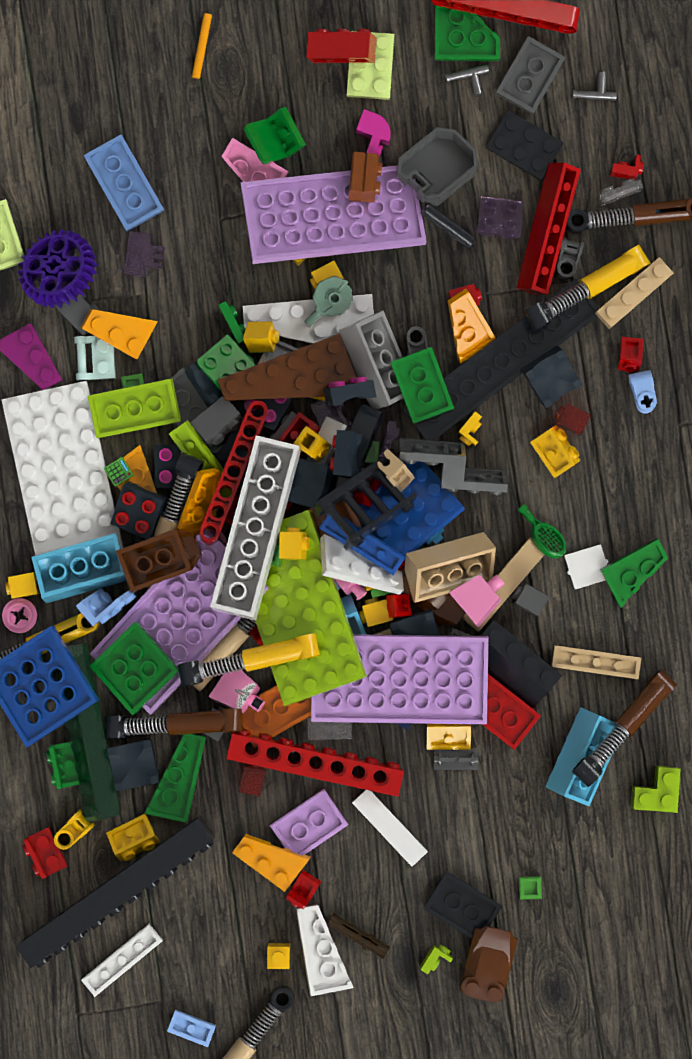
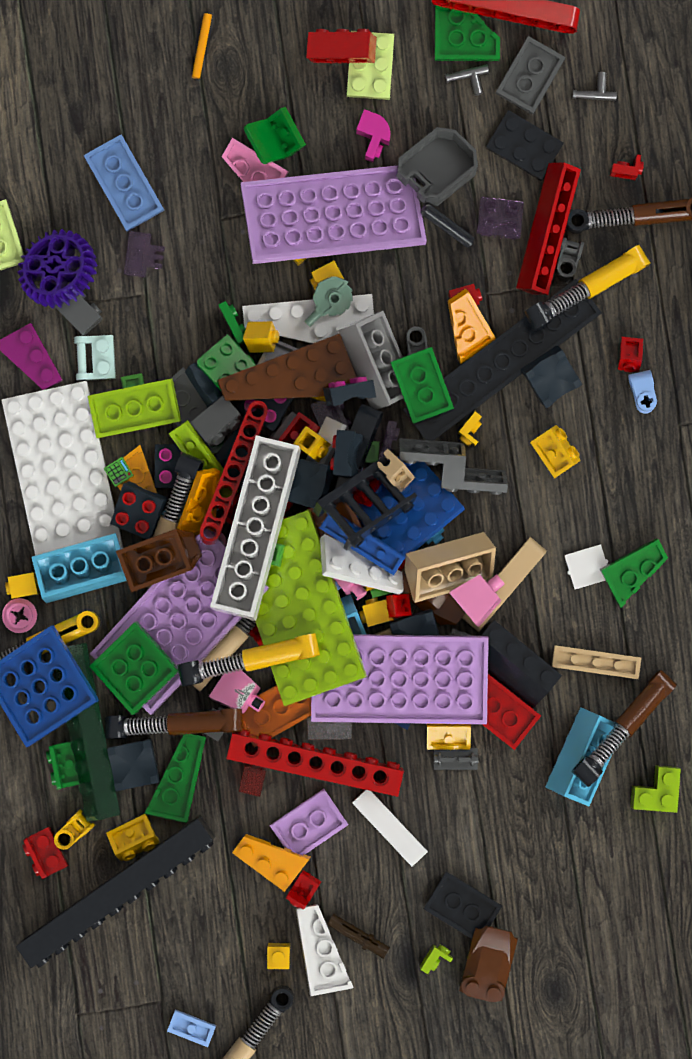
light blue bracket [76,588,136,626] -> none
light orange wing [80,309,158,359] -> none
white tile [81,923,163,997] -> none
yellow brick [279,528,310,560] -> none
dark orange brick [349,152,382,203] -> none
dark grey brick [512,584,549,616] -> none
green piece [518,504,566,559] -> none
bright green tile [519,876,542,900] -> none
clear red brick [555,403,591,436] -> none
tan plate [595,257,674,329] -> none
clear plate [598,179,644,206] -> none

